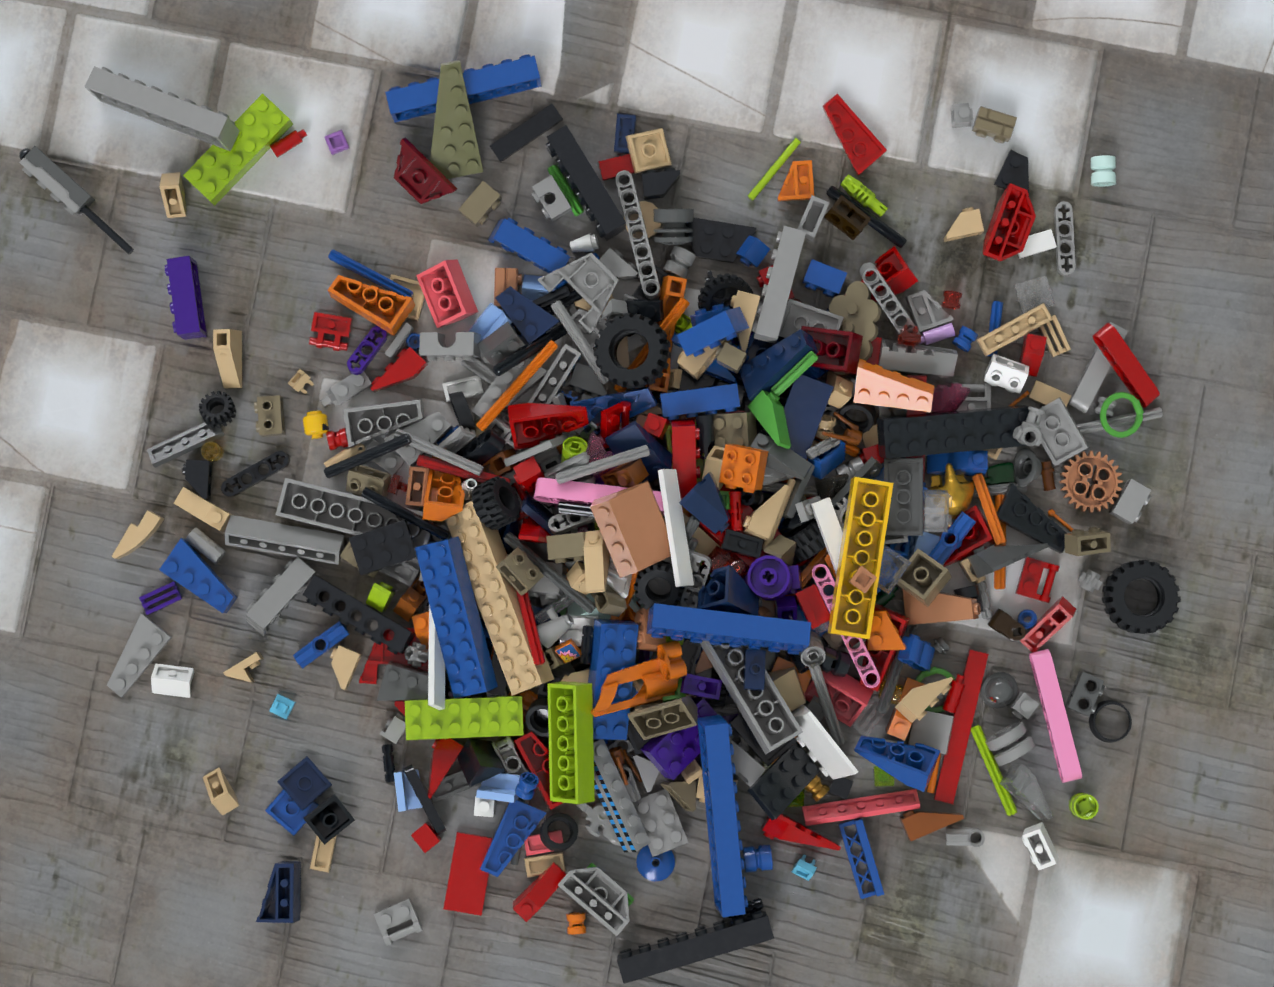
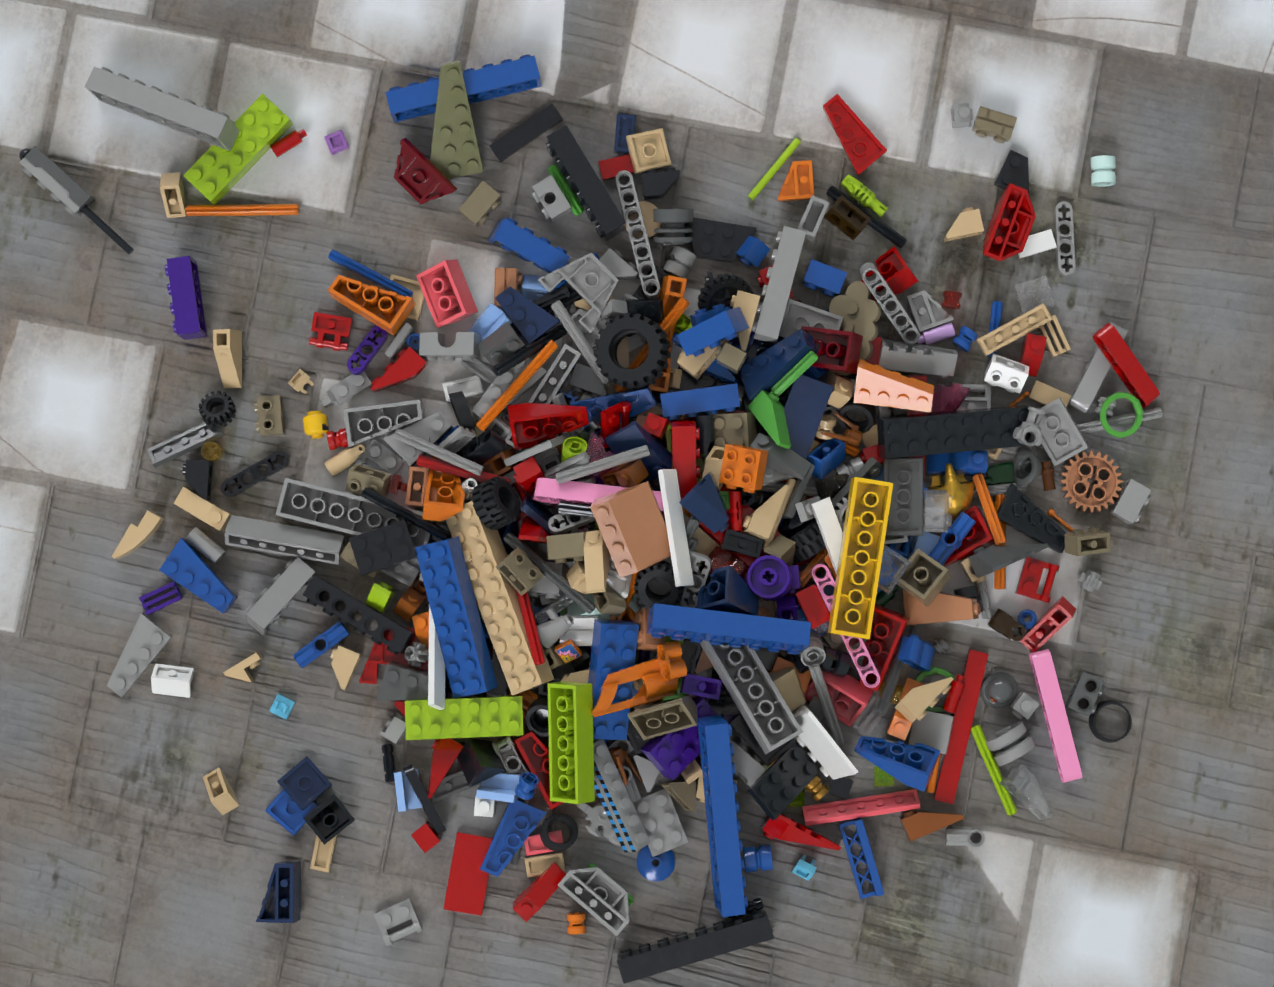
black axle [324,433,412,478] -> none
white cone [570,233,599,253] -> none
black axle [580,625,593,664] -> none
dark blue plate [744,649,766,691] -> none
light grey axle [806,437,840,459] -> none
nougat plate [849,566,877,594] -> none
orange wing [867,610,906,650] -> none
clear red tile [897,325,921,346] -> none
white brick [1022,822,1059,871] -> none
lime wheel [1068,792,1099,820] -> none
black tyre [1102,560,1181,634] -> none
none -> orange axle [185,204,299,216]

